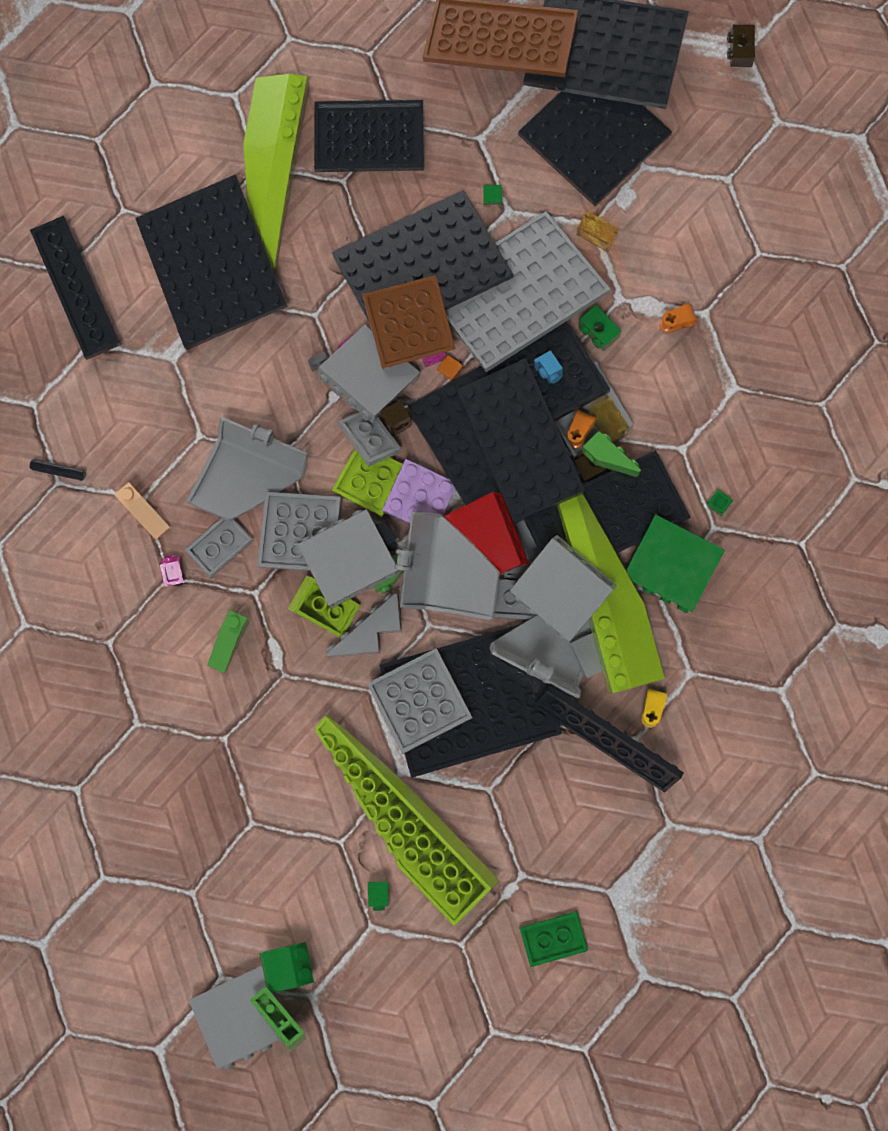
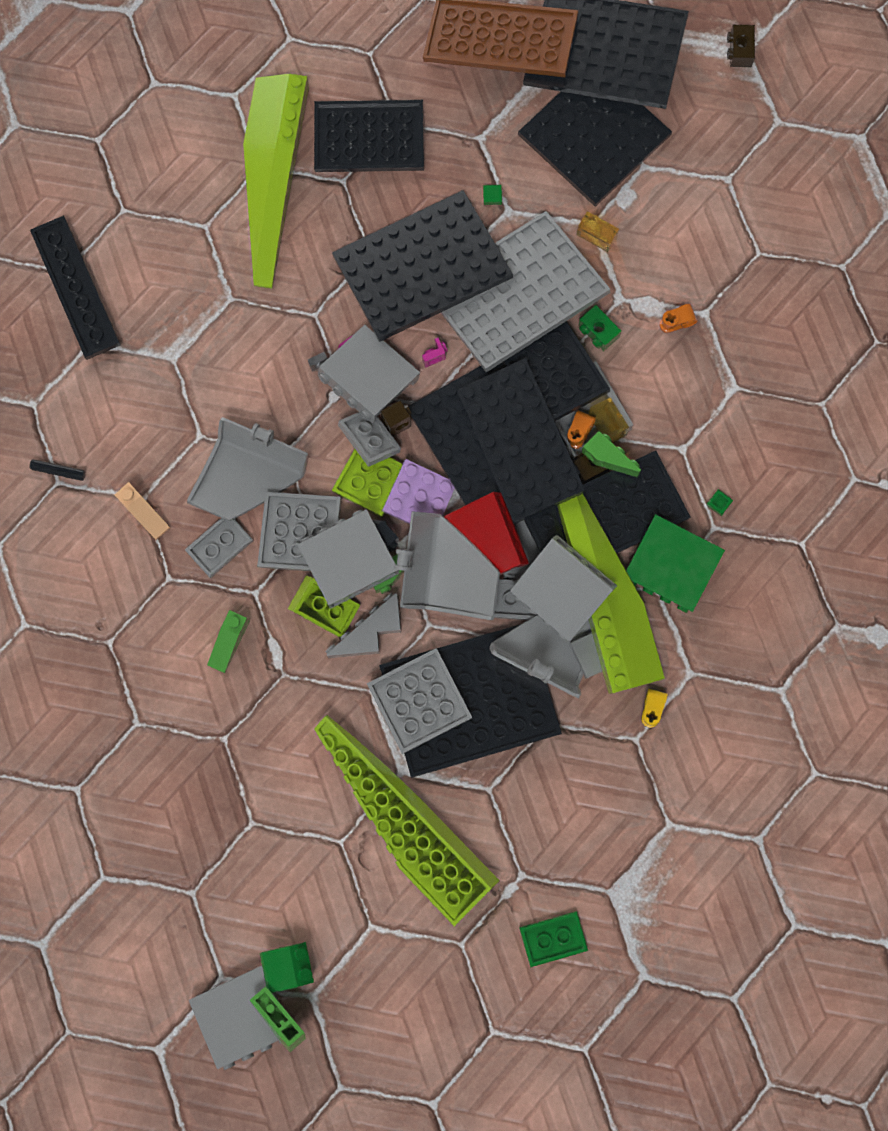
black plate [135,175,288,350] -> none
bracket [160,555,184,586] -> none
dark orange plate [362,275,455,369] -> none
green brick [368,881,389,911] -> none
orange tile [437,355,463,381] -> none
dark azure brick [534,351,563,384] -> none
black plate [534,685,684,793] -> none

